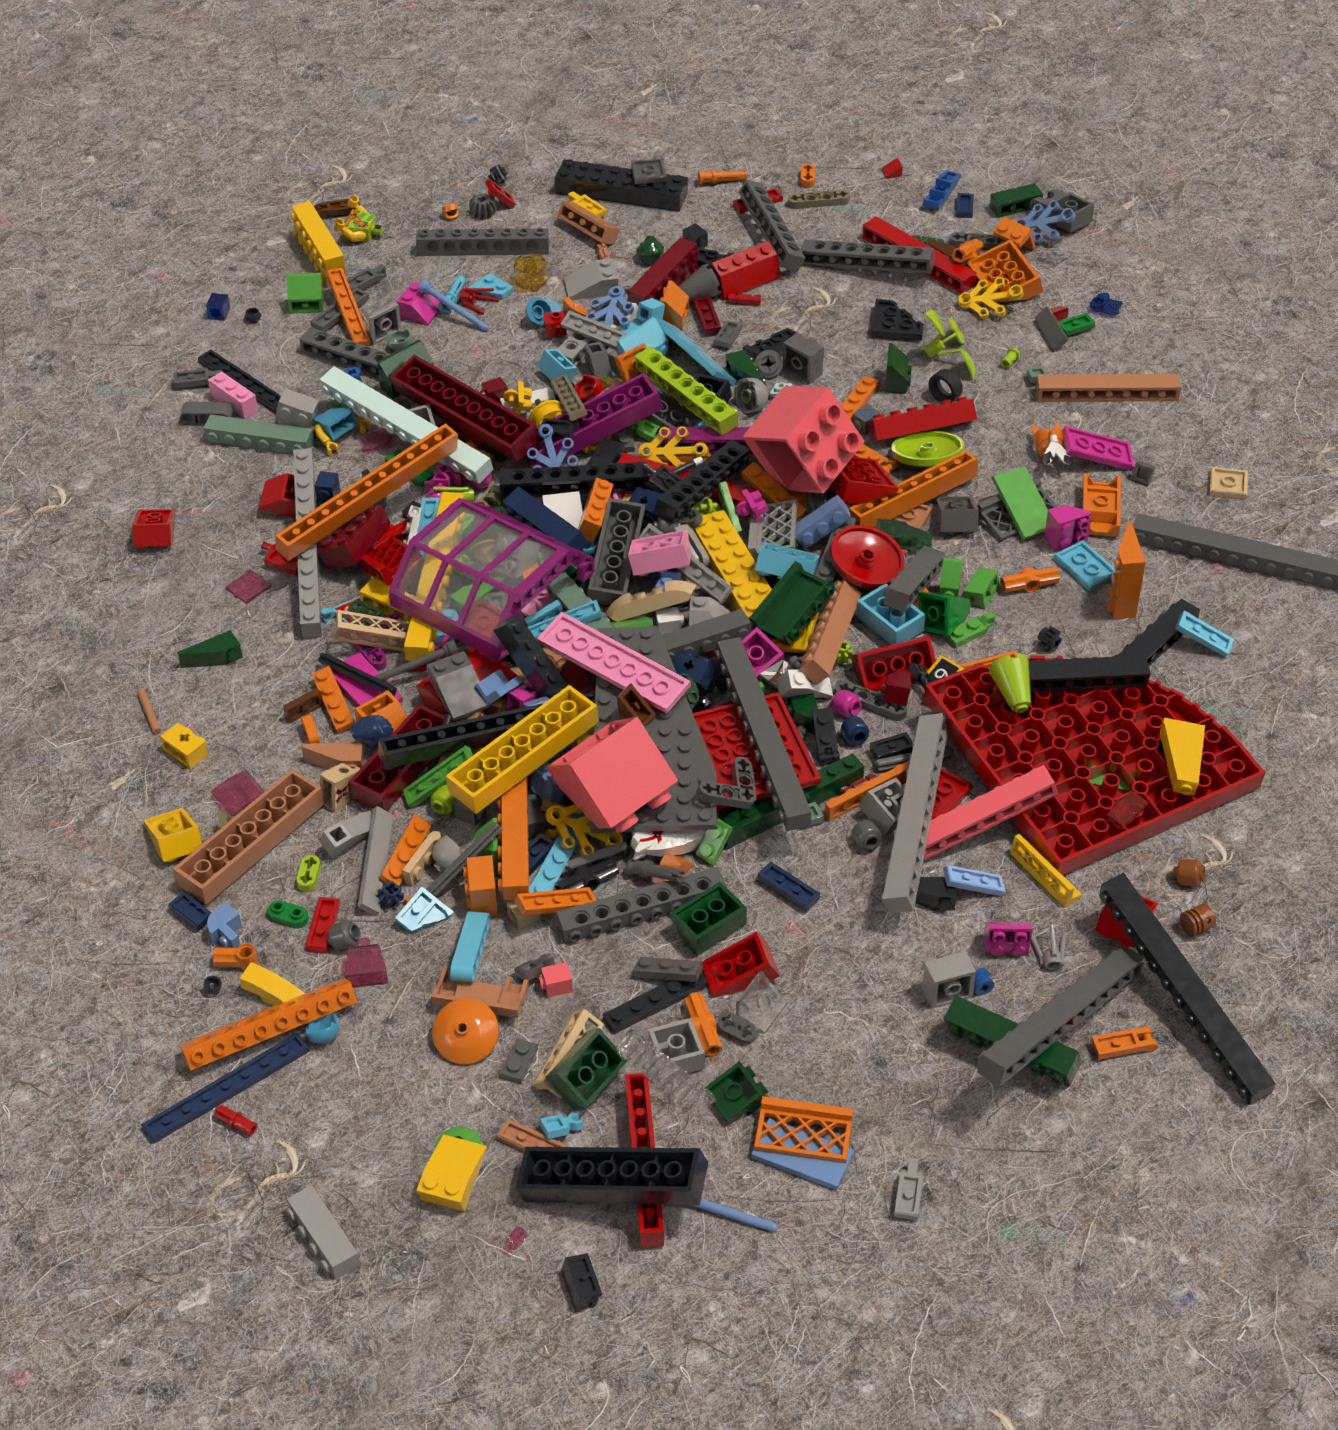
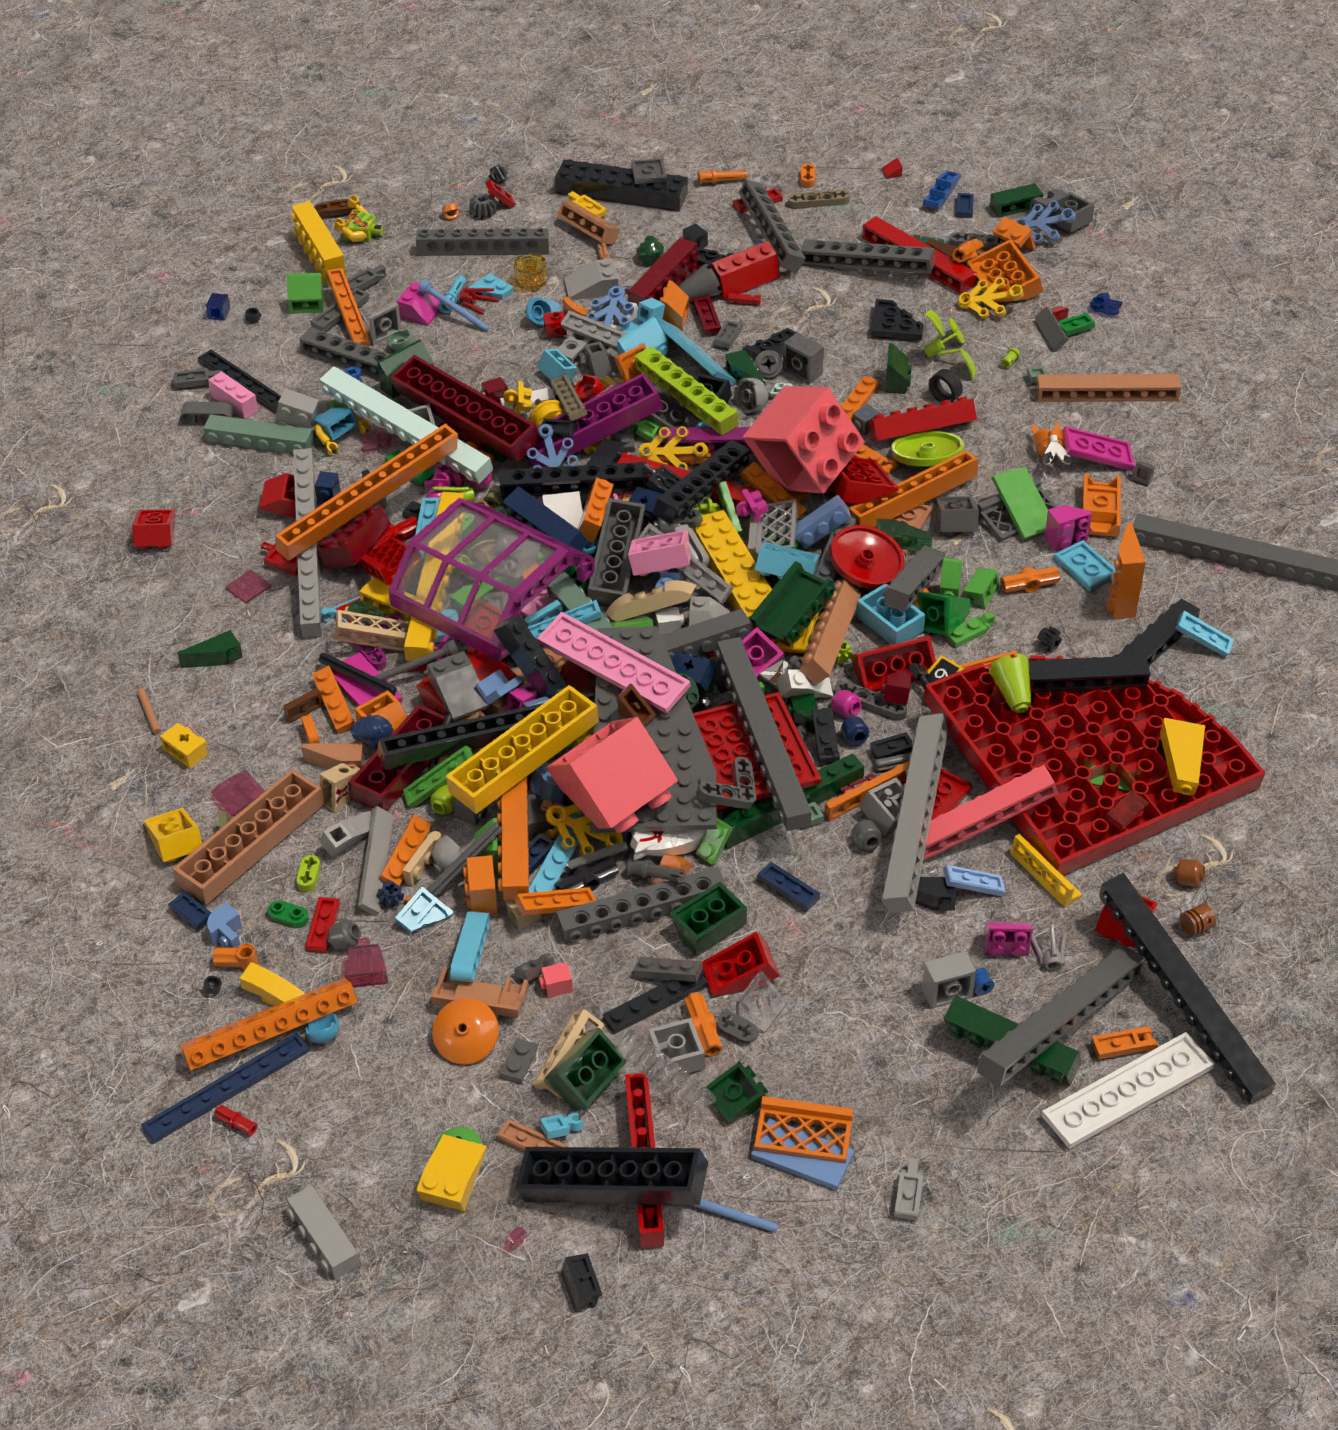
hinge [402,505,422,545] -> none
black bar [671,457,703,475] -> none
tan tile [1209,467,1248,500] -> none
none -> white plate [1042,1032,1215,1149]

